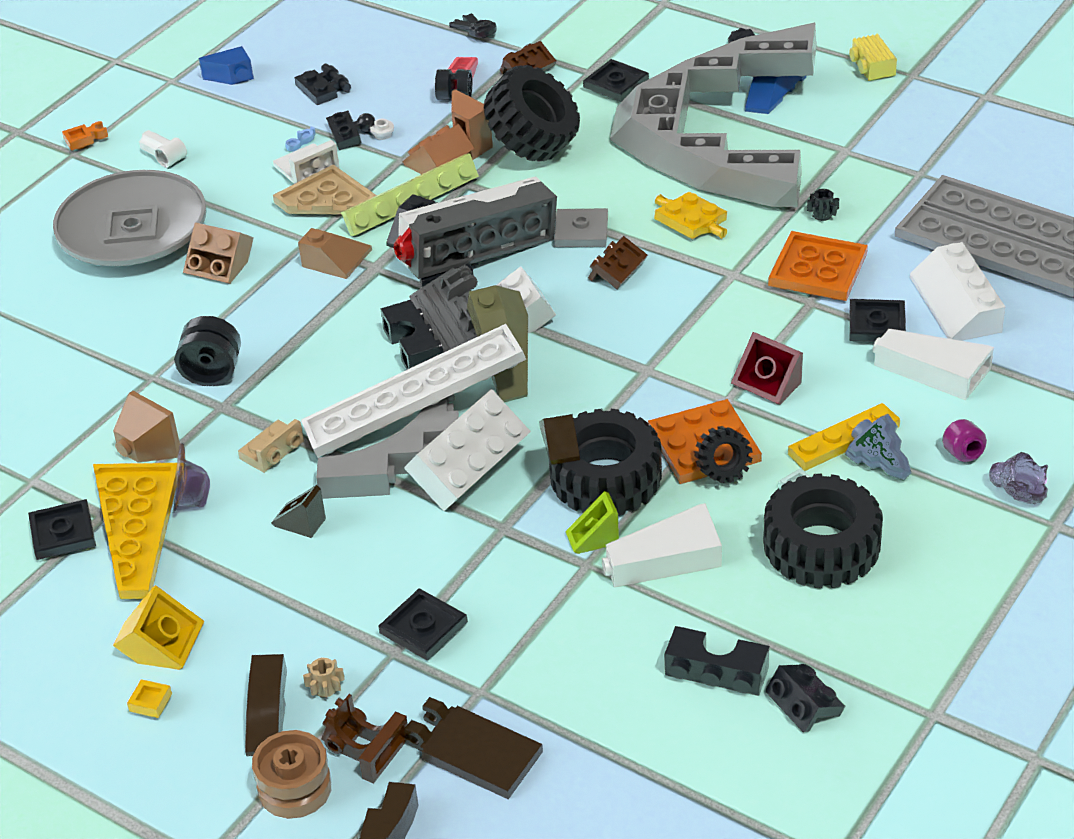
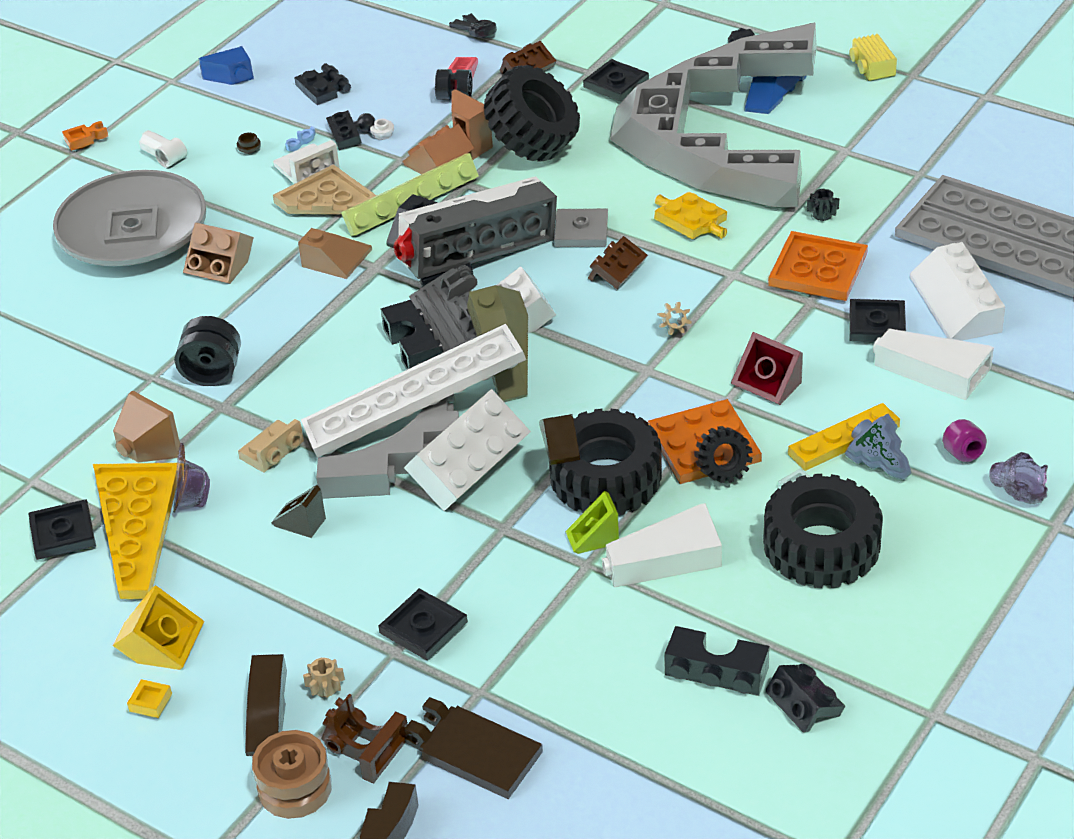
none -> dark brown plate [236,132,261,154]
none -> tan gear [657,302,692,335]

